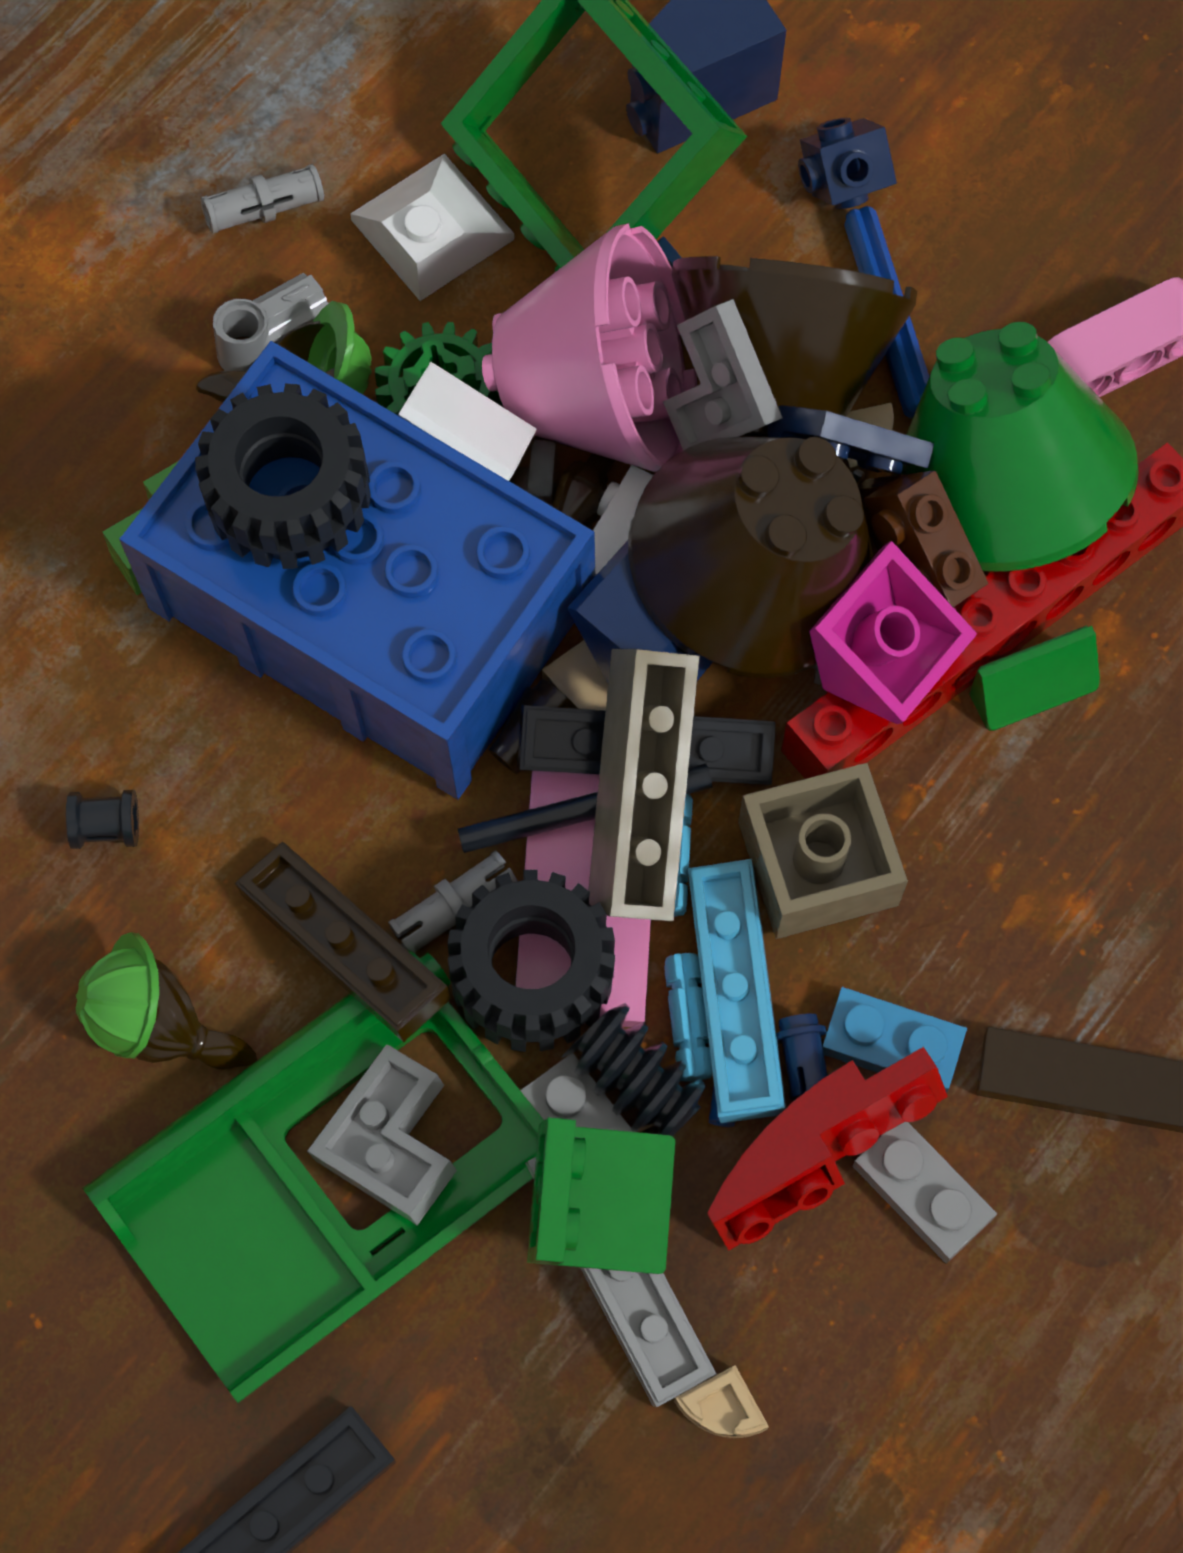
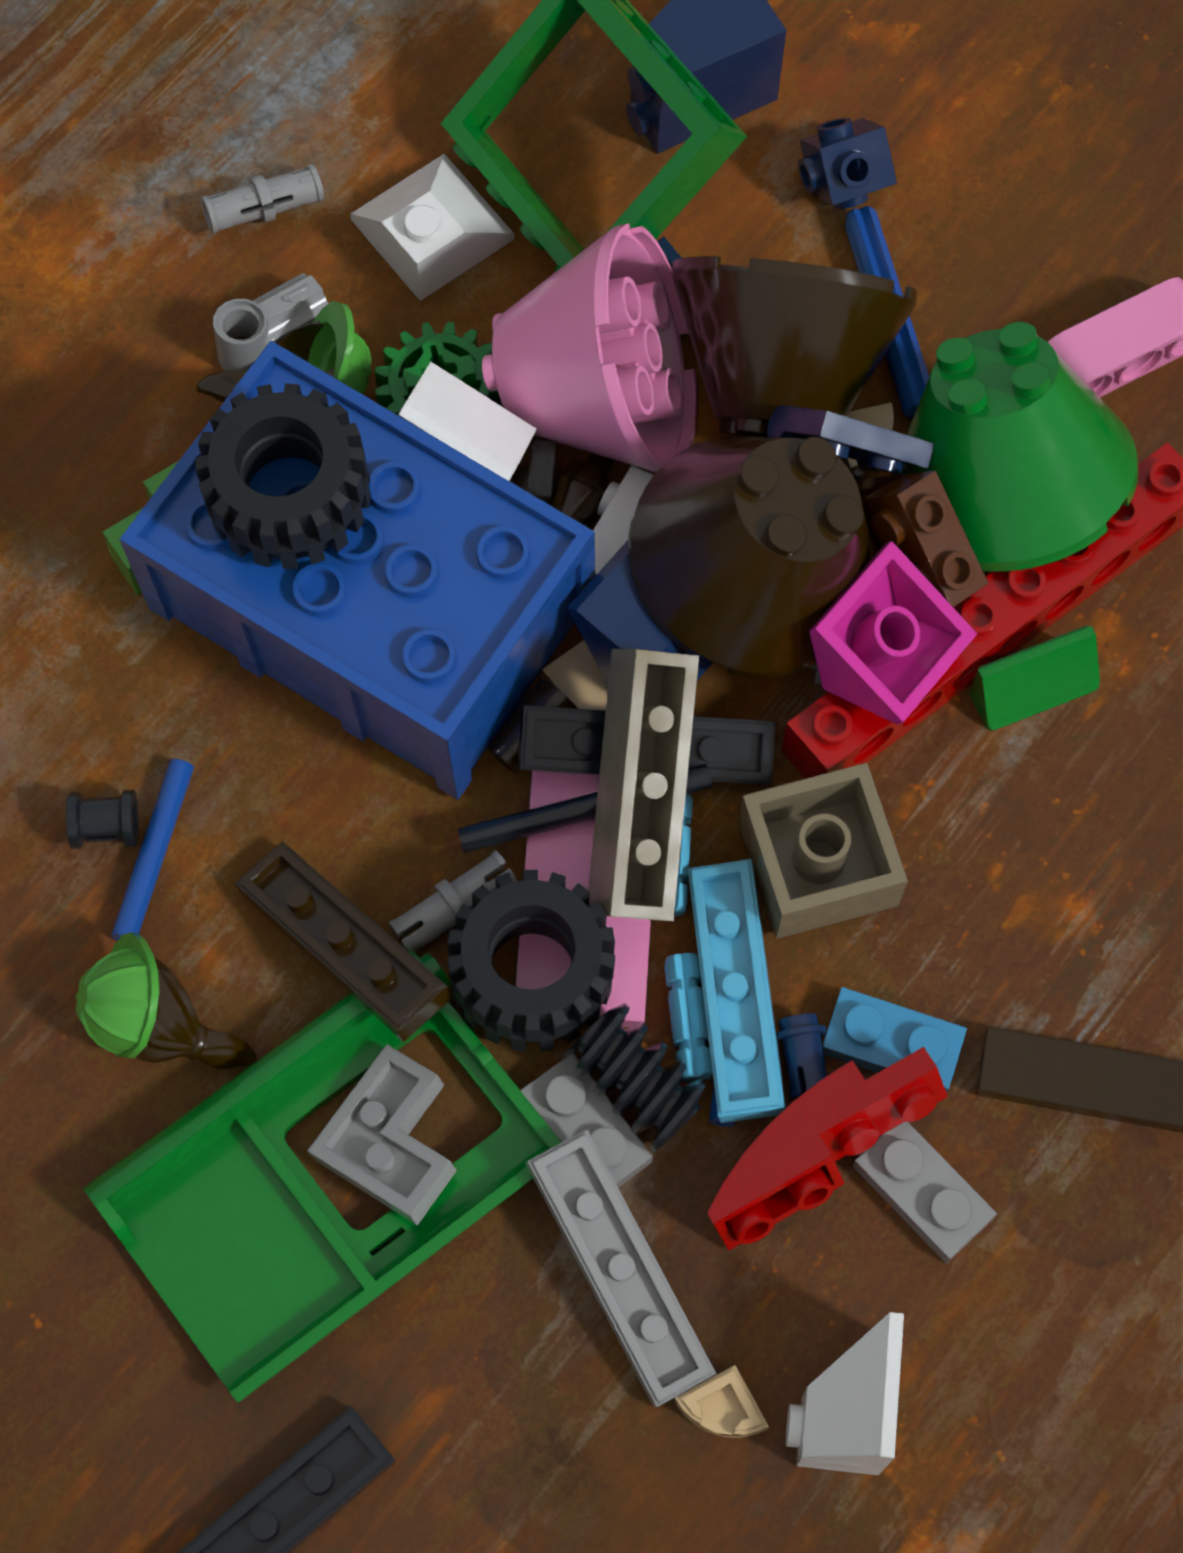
green bracket [527,1117,675,1274] -> none
light grey plate [663,299,782,451] -> none
none -> blue piece [111,759,194,941]
none -> white slope [786,1312,904,1475]

